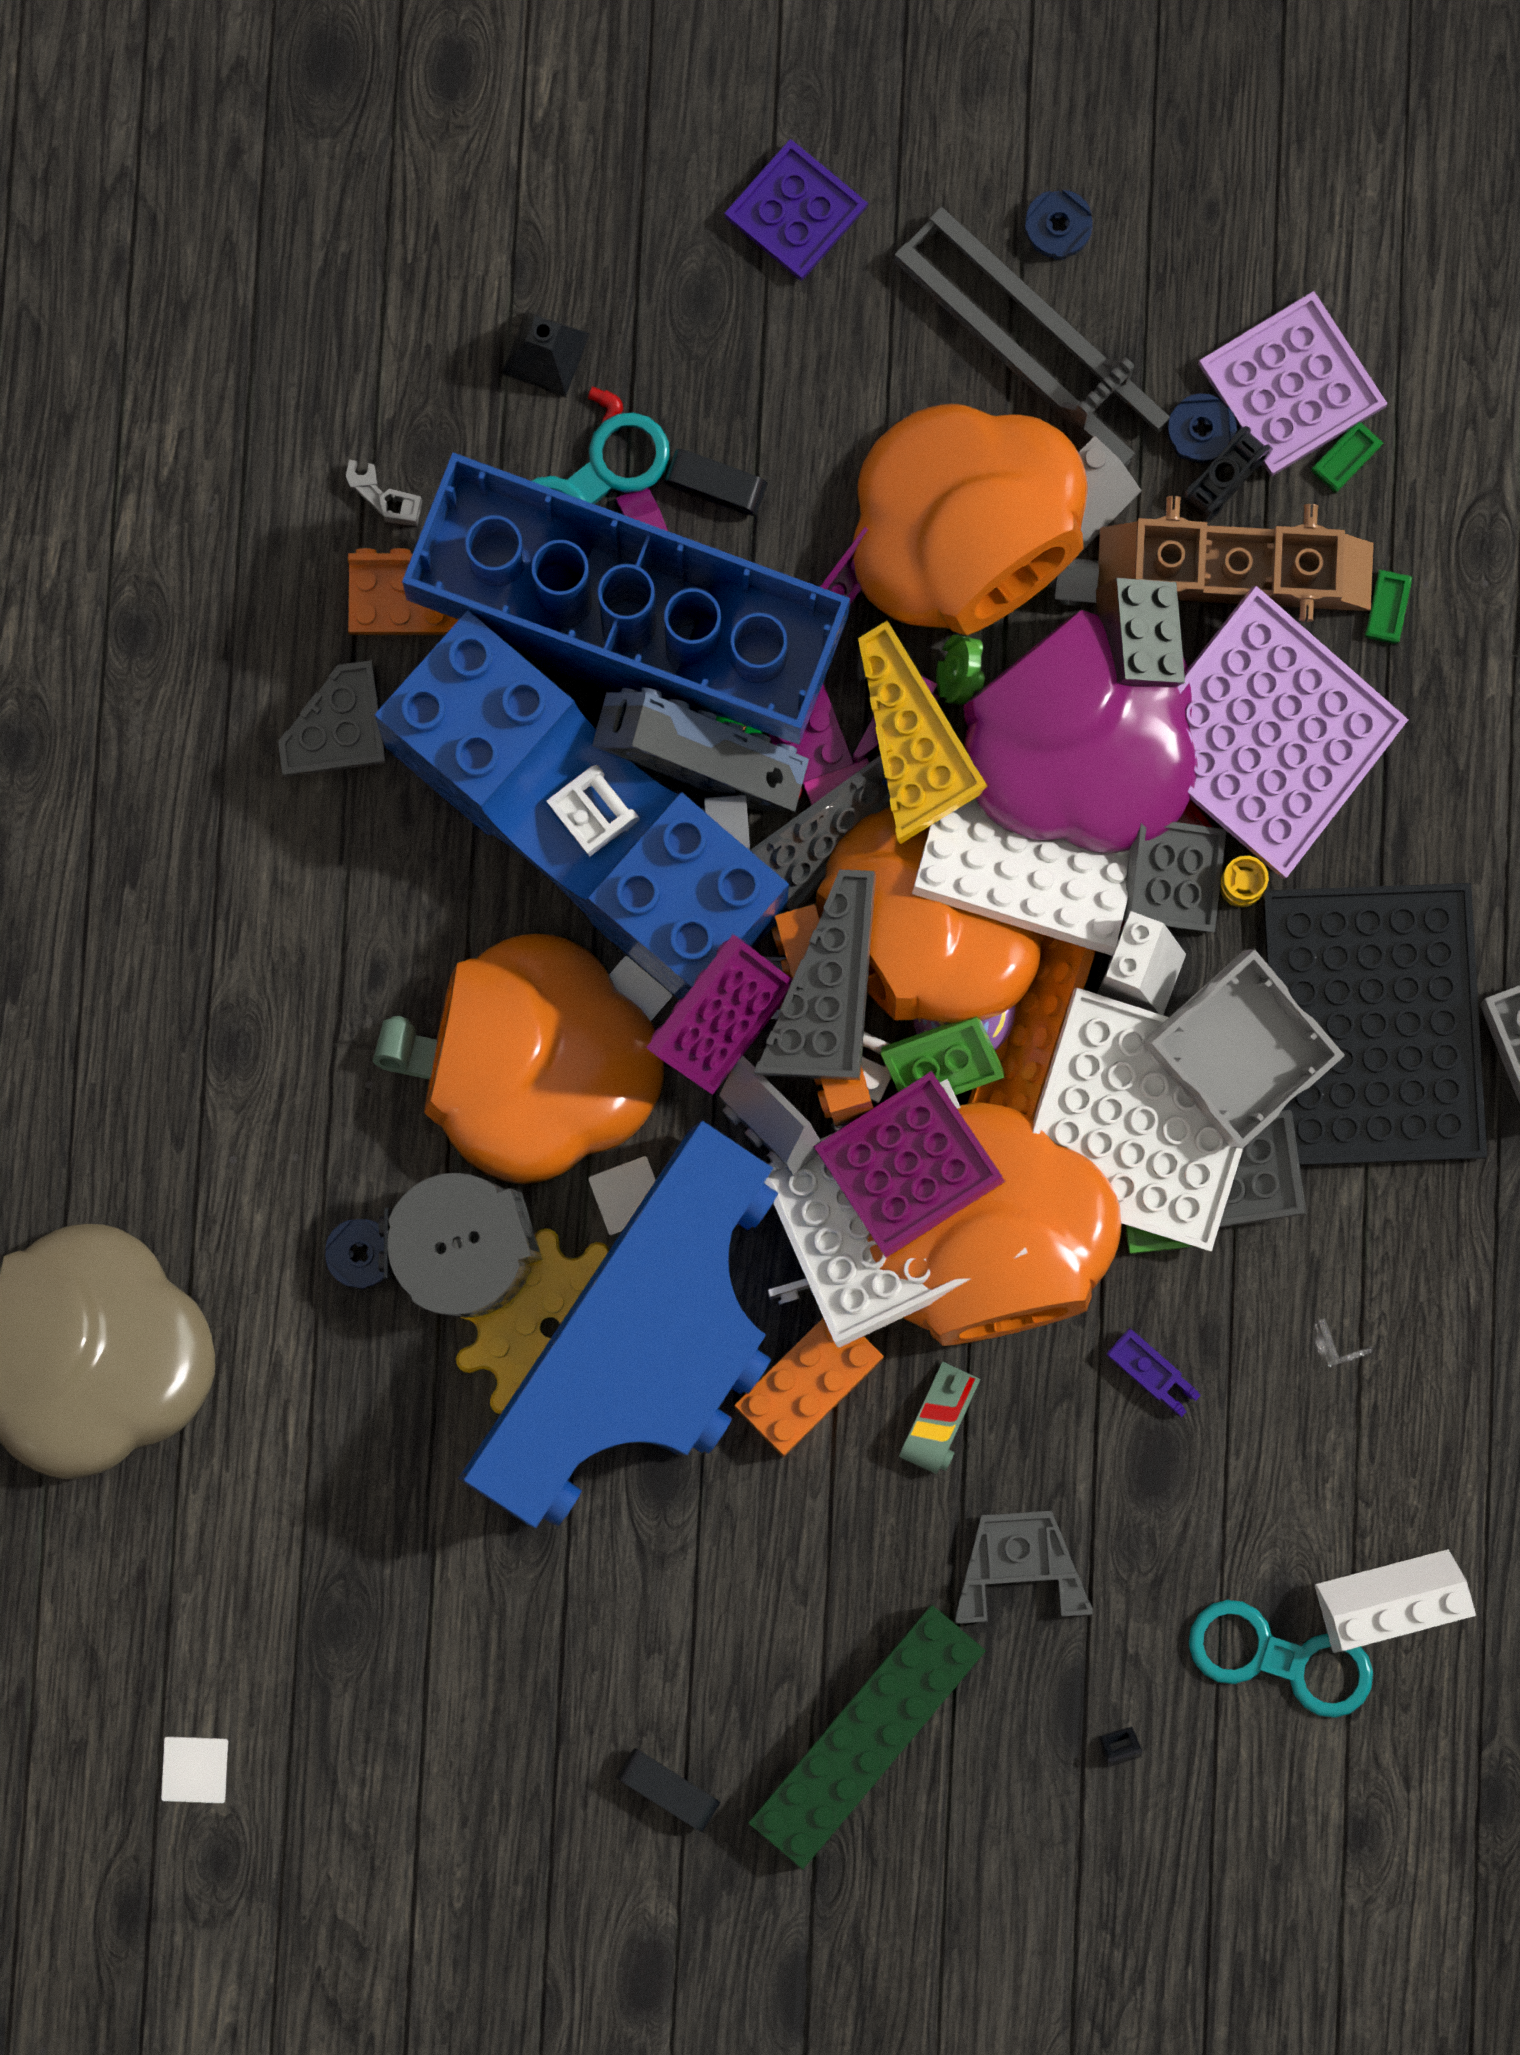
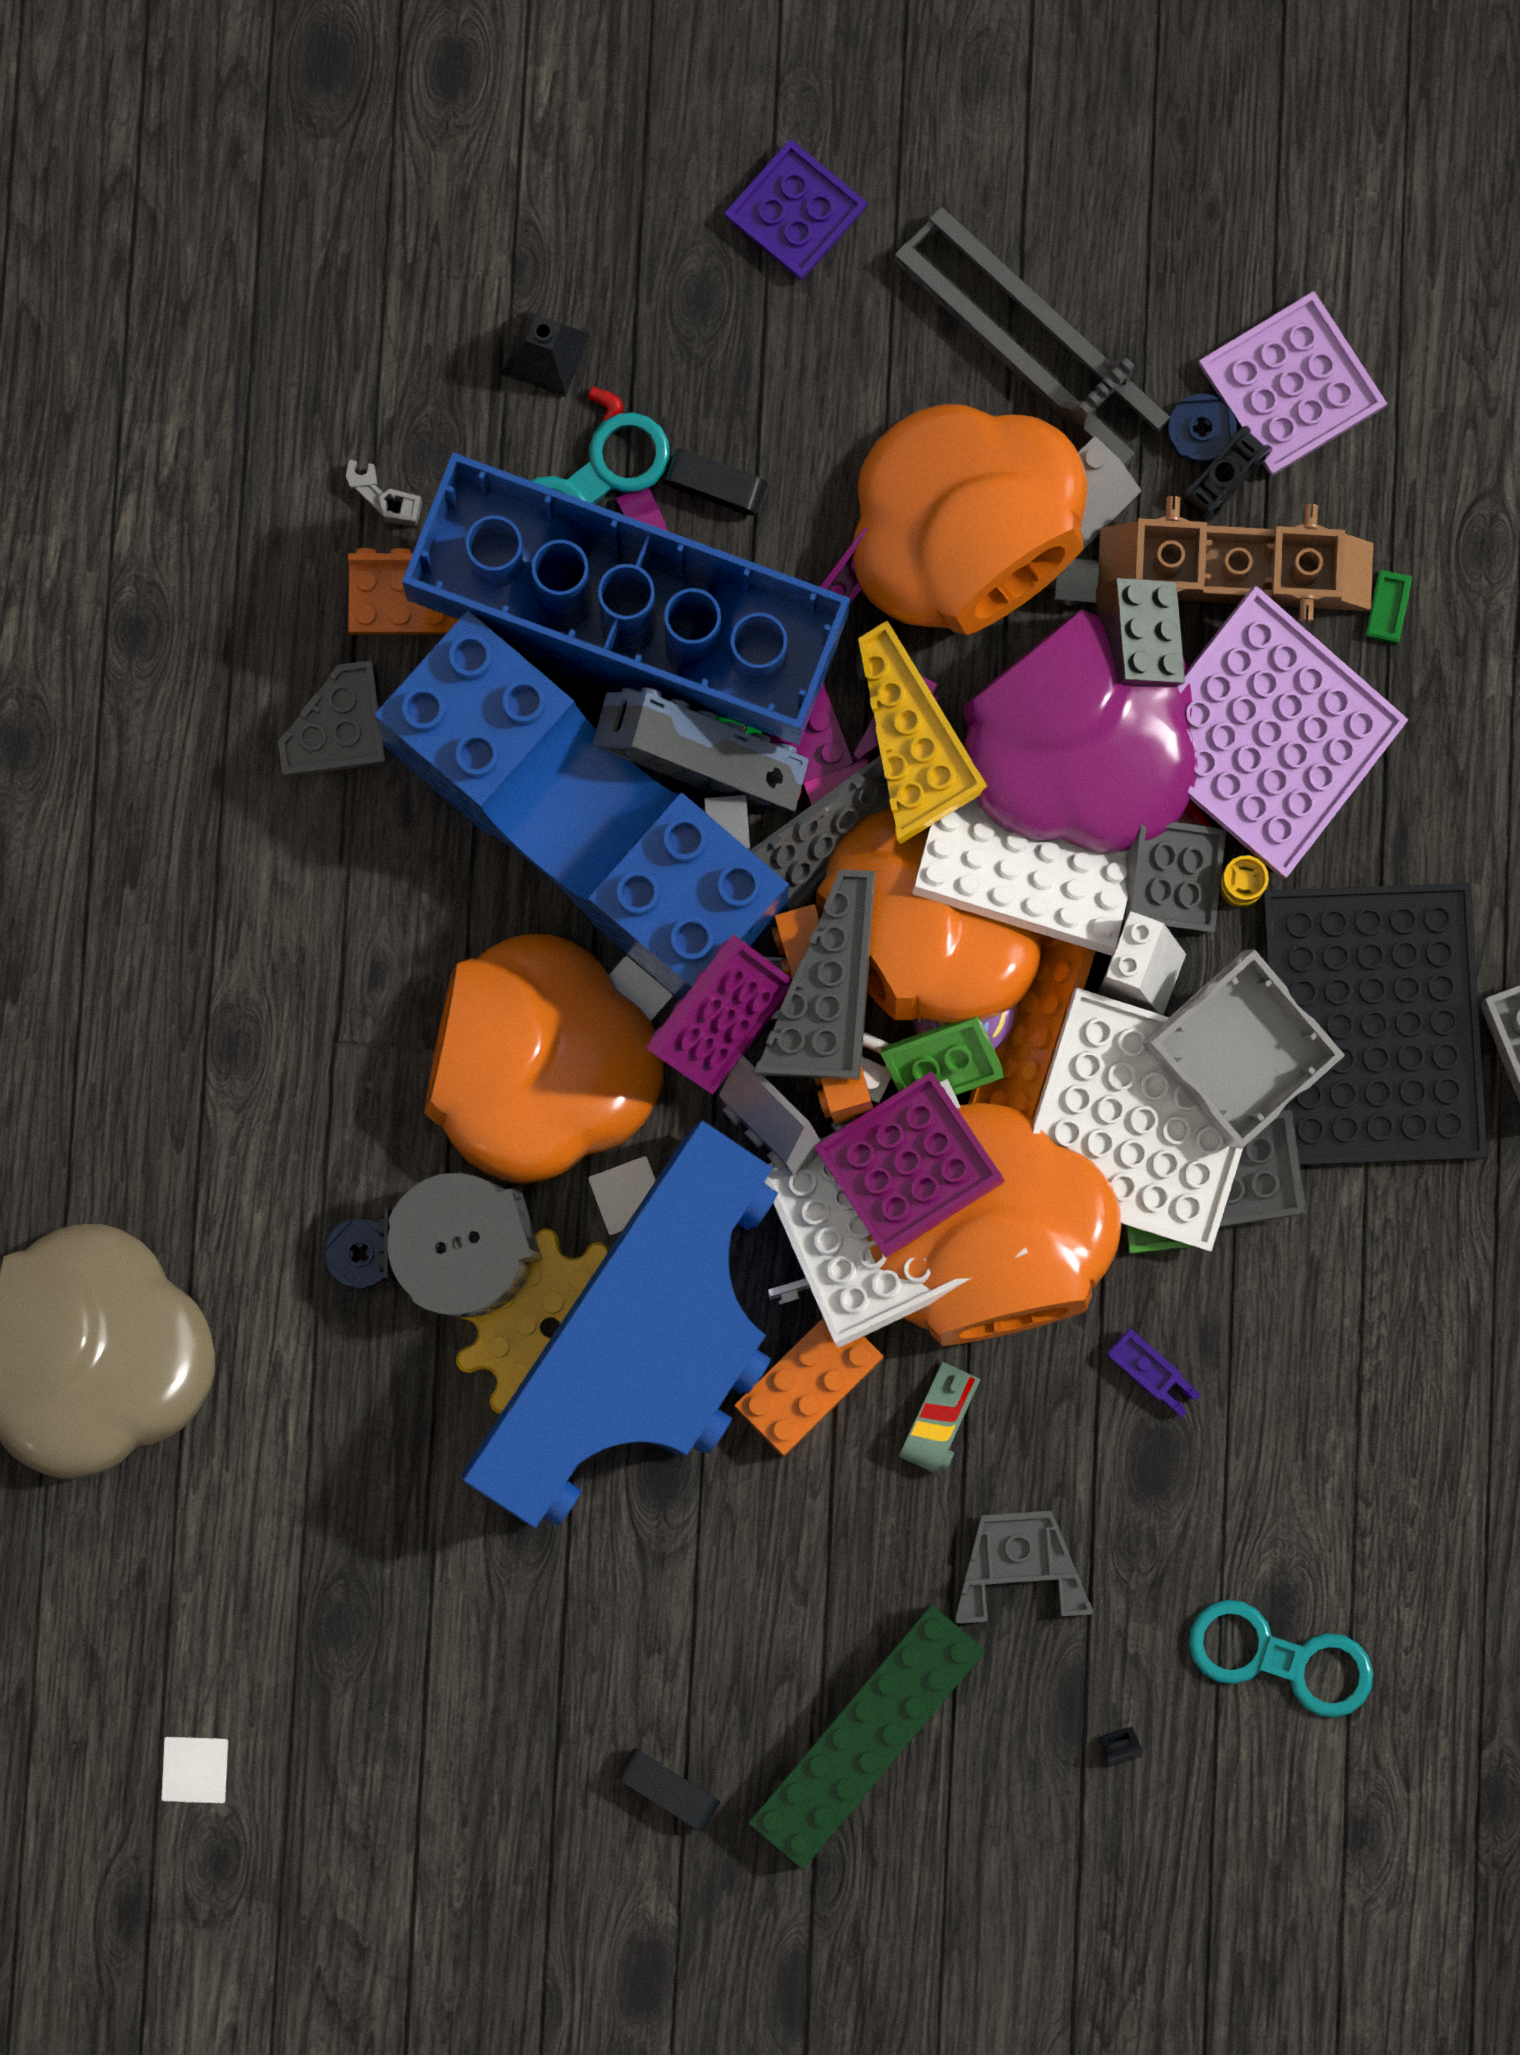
sand green door [373,1016,437,1079] -> none
white plate [547,765,640,857] -> none
bright green plate [936,635,985,705] -> none
dark blue plate [1024,190,1093,260] -> none
green tile [1311,422,1383,493] -> none
clear bracket [1314,1318,1373,1367] -> none
white slope [1315,1549,1476,1653] -> none

